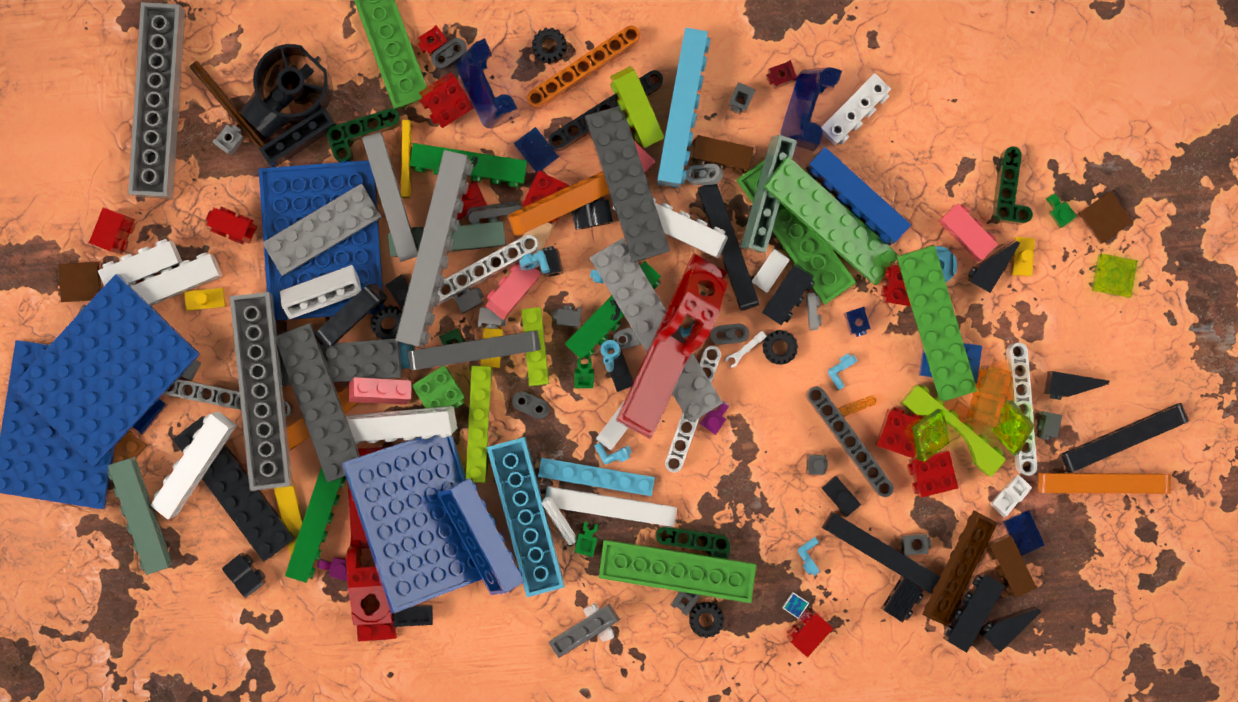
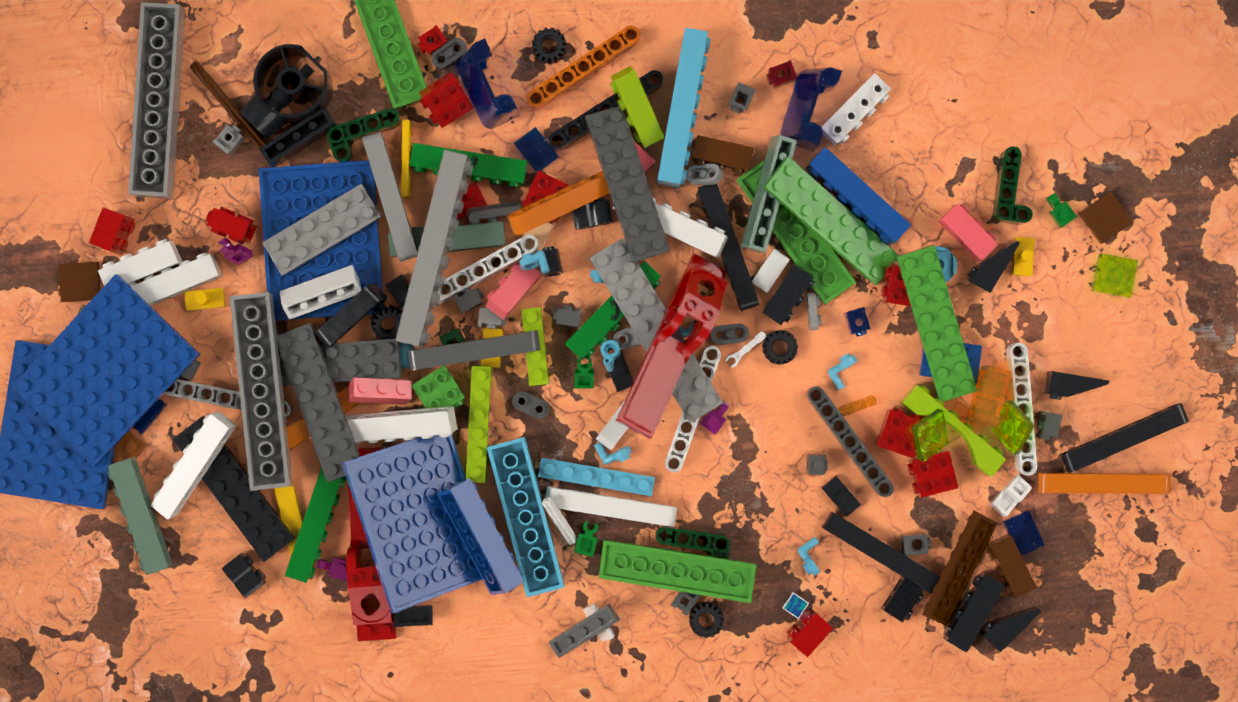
none -> magenta plate [219,238,253,266]

